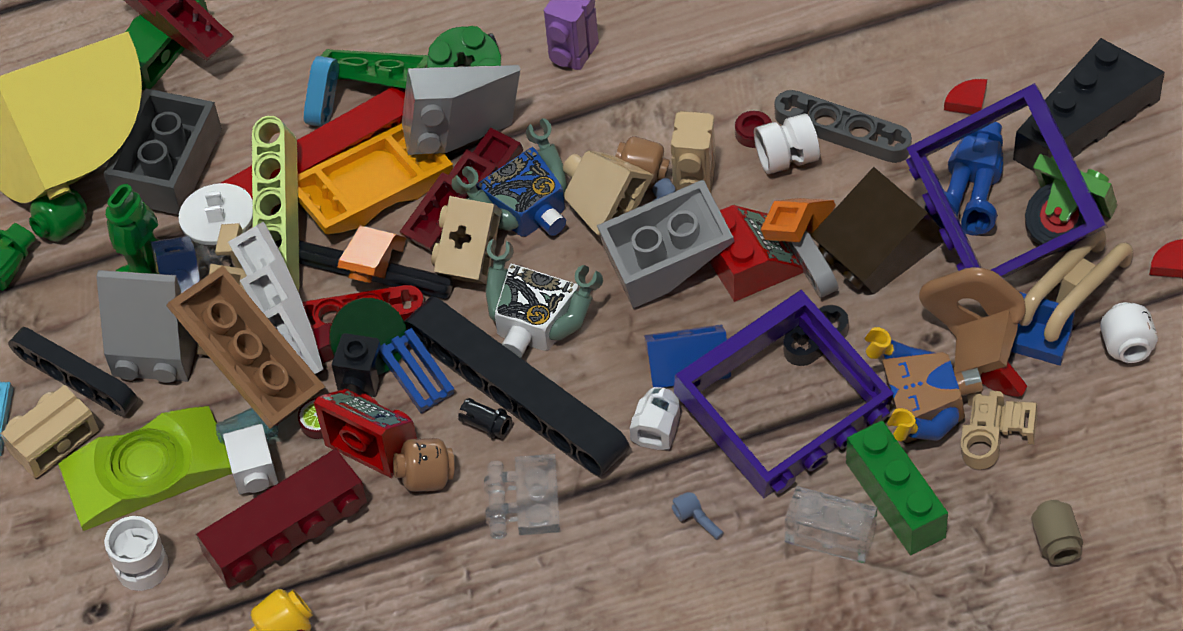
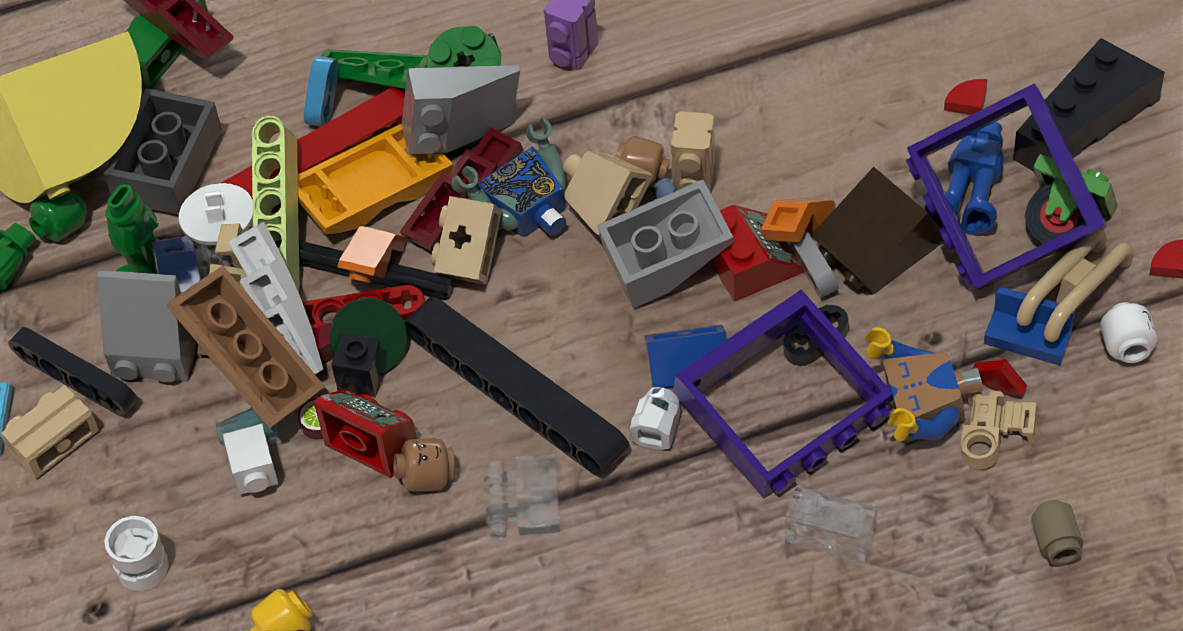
lime slope [58,406,232,531] -> none
dark red brick [196,448,367,589] -> none
blue tile [378,328,454,413] -> none
black pin [458,398,512,439] -> none
torso [486,239,603,358] -> none
sand blue hand [672,492,724,540] -> none
dark red tile [735,111,772,148] -> none
white wheel [754,113,820,174] -> none
dark grey beam [774,90,912,163] -> none
green brick [846,420,948,556] -> none
medium nougat piece [919,267,1026,374] -> none

